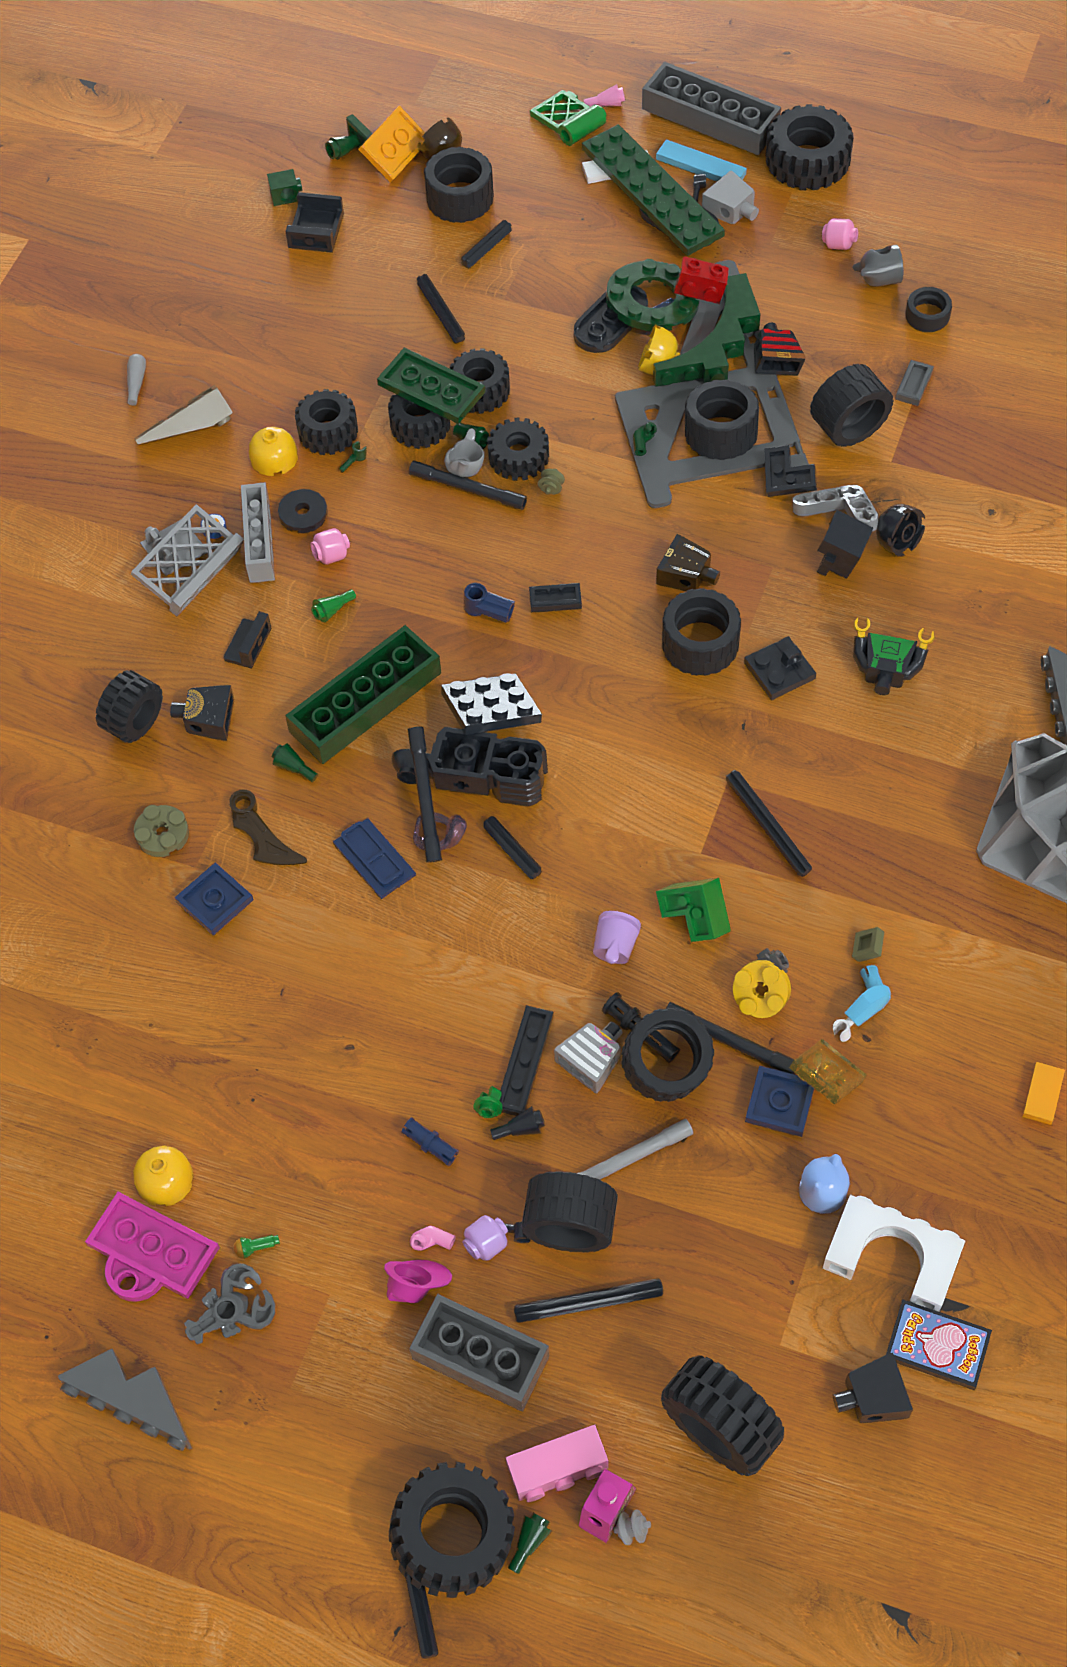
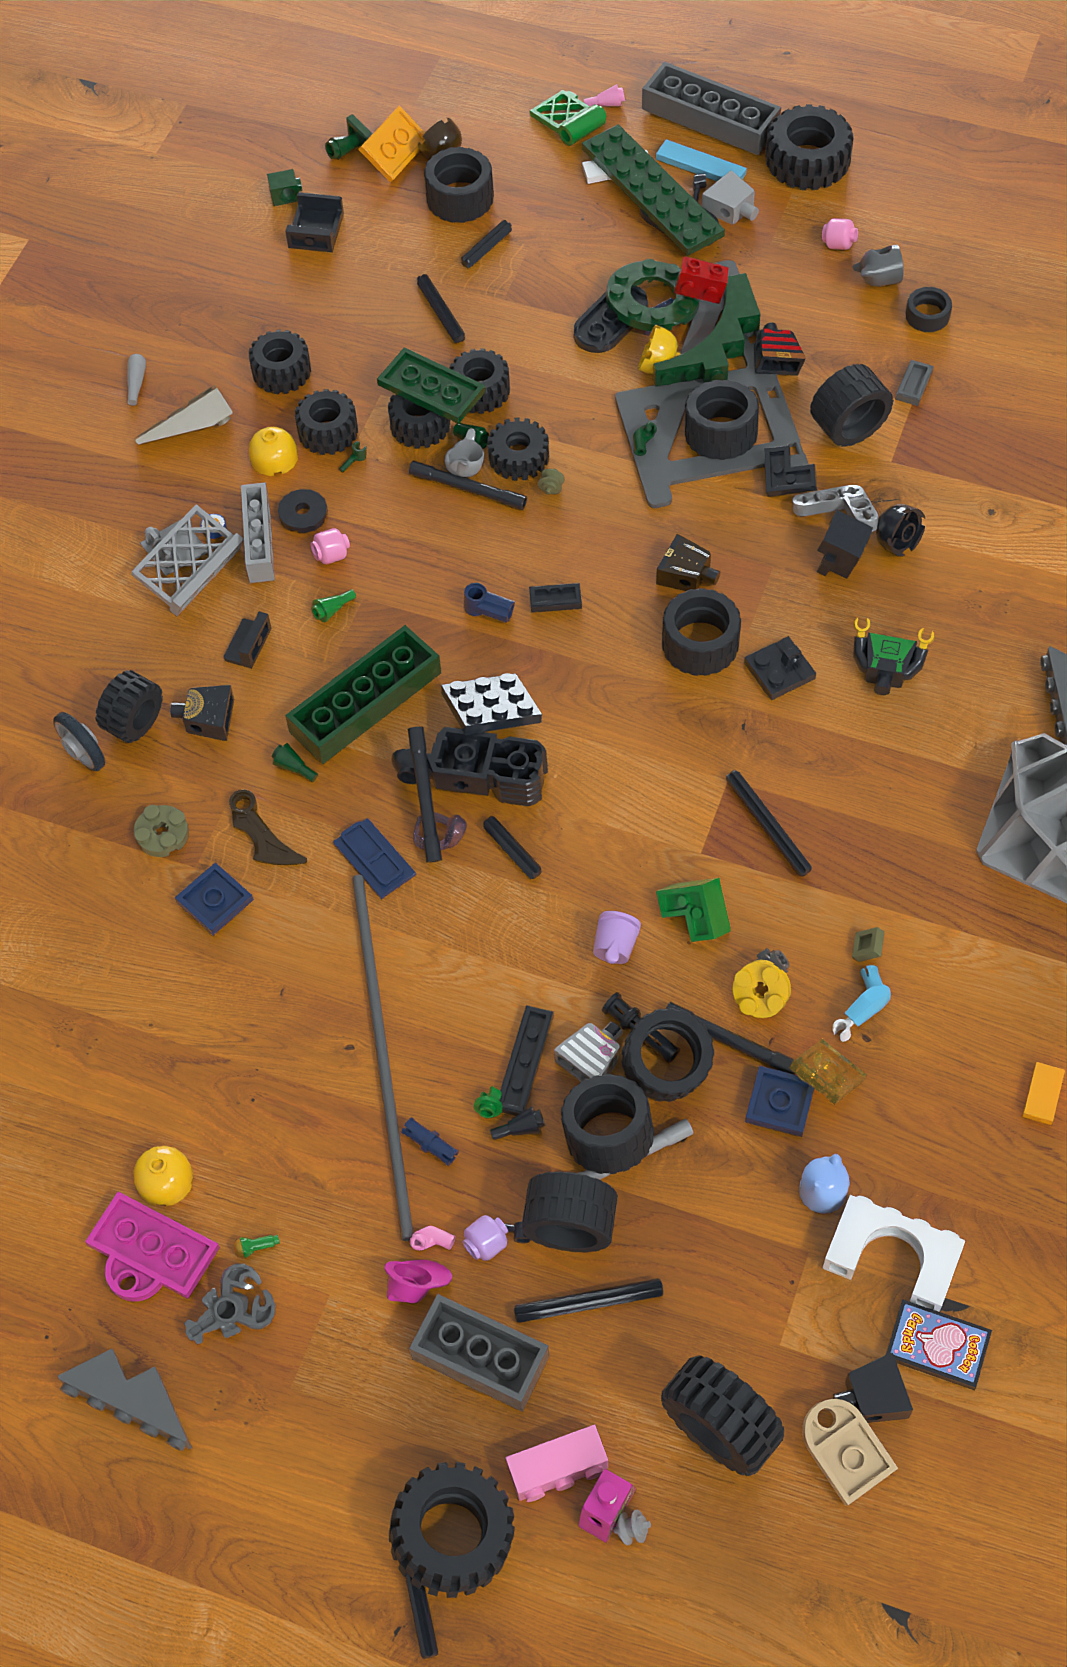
dark green cone [508,1512,552,1574] -> none
none -> wheel [53,712,105,771]
none -> black tyre [249,329,311,394]
none -> dark grey piece [352,875,413,1241]
none -> black tyre [561,1074,654,1174]
none -> tan plate [802,1399,898,1506]

